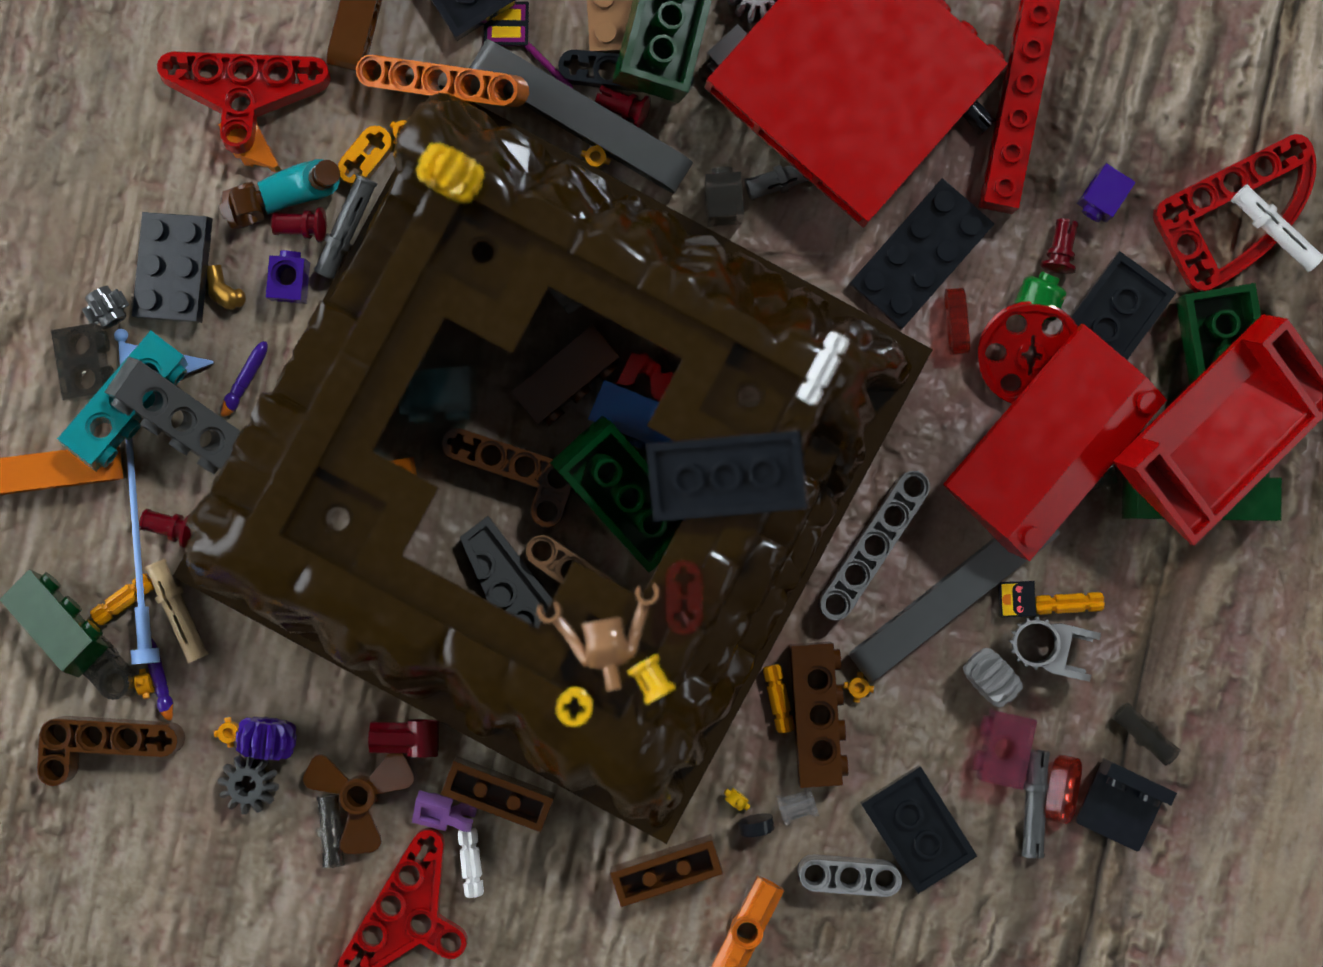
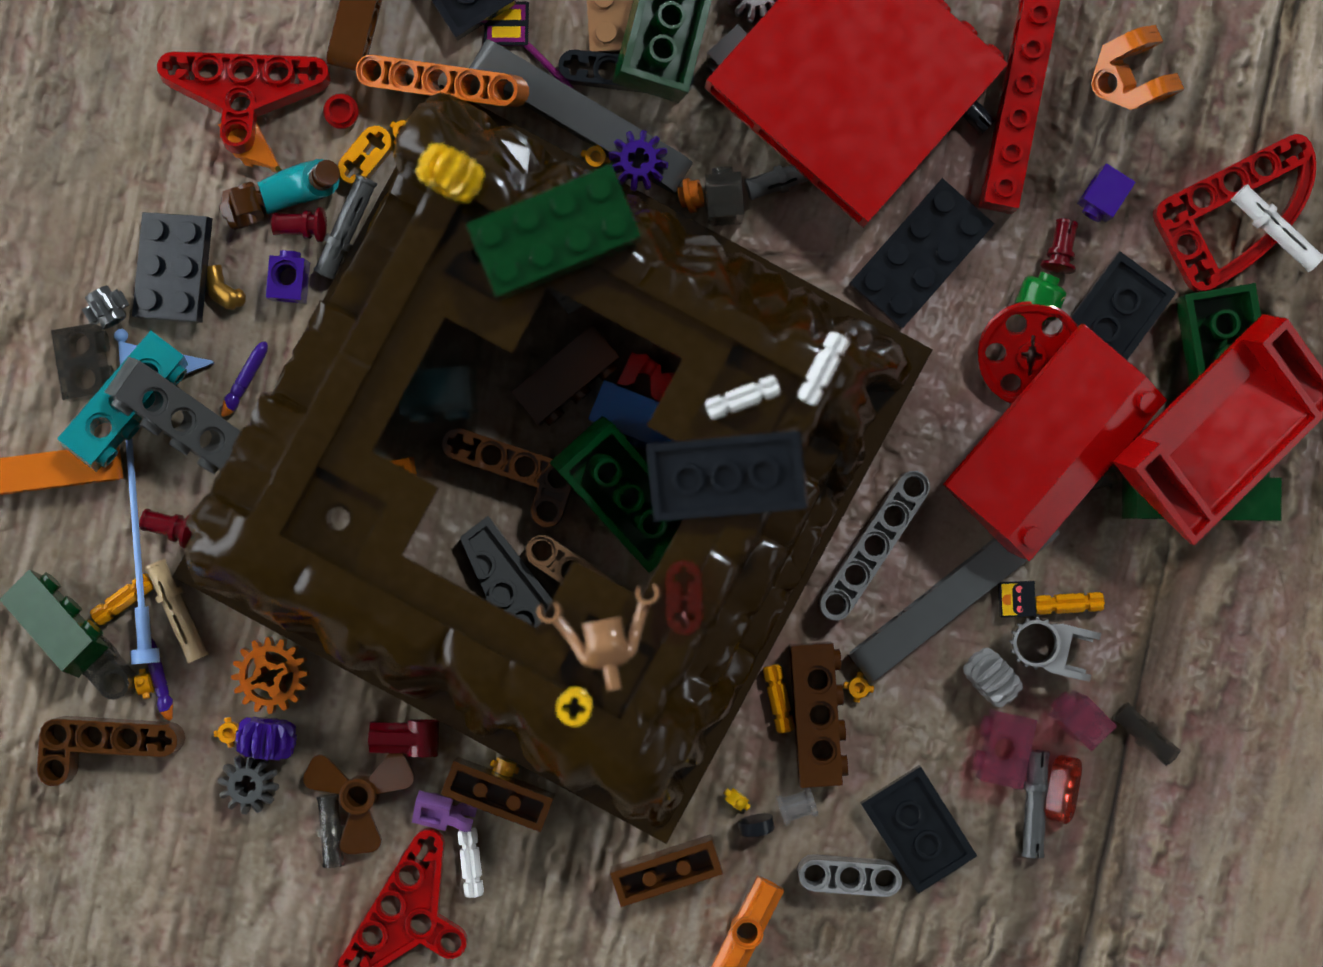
dark red pin [595,85,651,128] -> none
yellow bush [627,654,676,705] -> none
clear red beam [944,287,970,355] -> none
black bracket [1075,758,1177,851] -> none
none -> orange gear [231,637,310,714]
none -> red plate [323,94,359,129]
none -> dark green brick [466,164,642,302]
none -> light orange piece [490,756,519,777]
none -> dark purple gear [609,130,669,192]
none -> orange plate [678,178,705,213]
none -> white axle [705,376,780,420]
none -> clear pink brick [1048,690,1117,752]
none -> orange piece [1091,25,1184,110]

